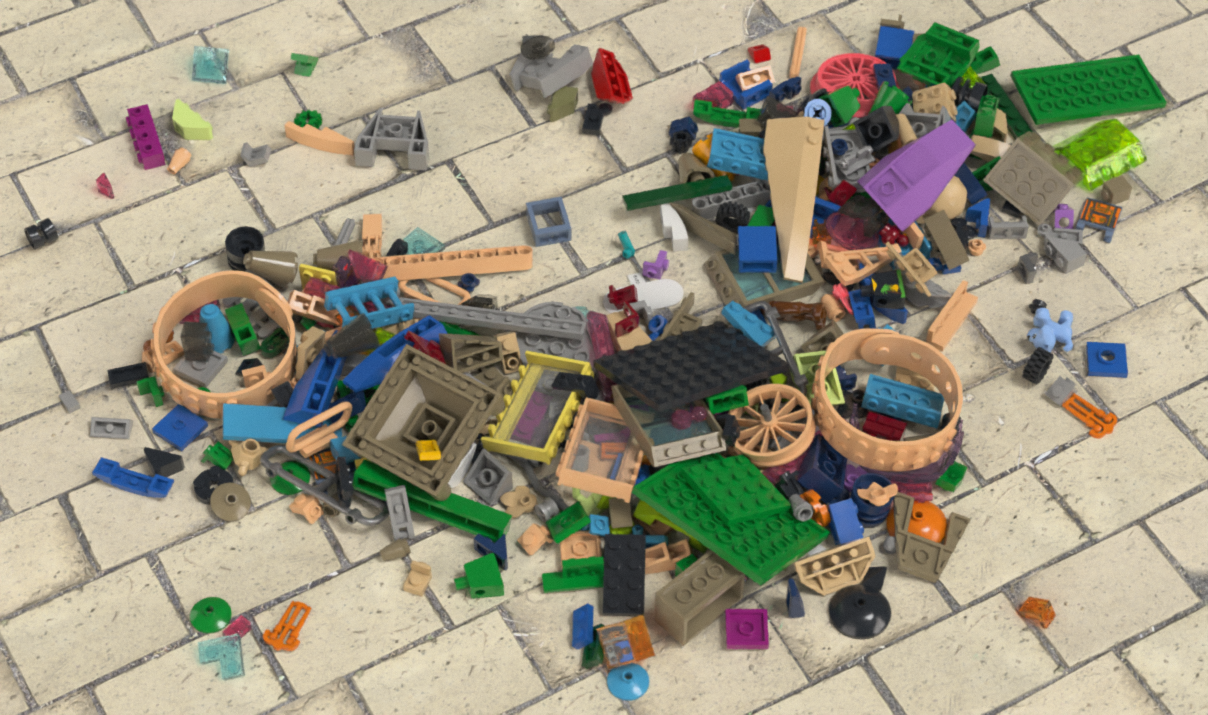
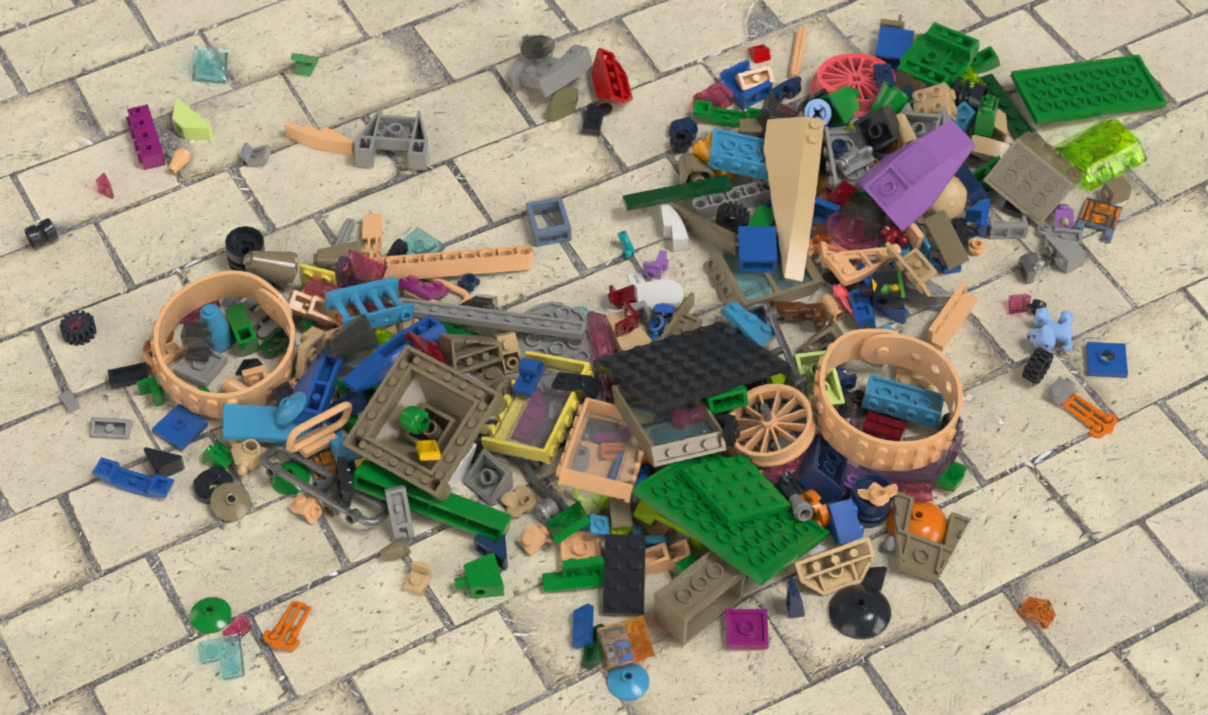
green gear [294,109,322,129] -> none
none -> black wheel [60,310,97,346]
none -> light nougat cone [222,377,248,393]
none -> dark azure dish [275,391,306,425]
none -> magenta plate [398,275,449,300]
none -> green head [400,405,430,434]
none -> blue plate [512,358,545,398]
none -> blue plate [654,303,676,316]
none -> clear pink slope [1009,293,1031,314]

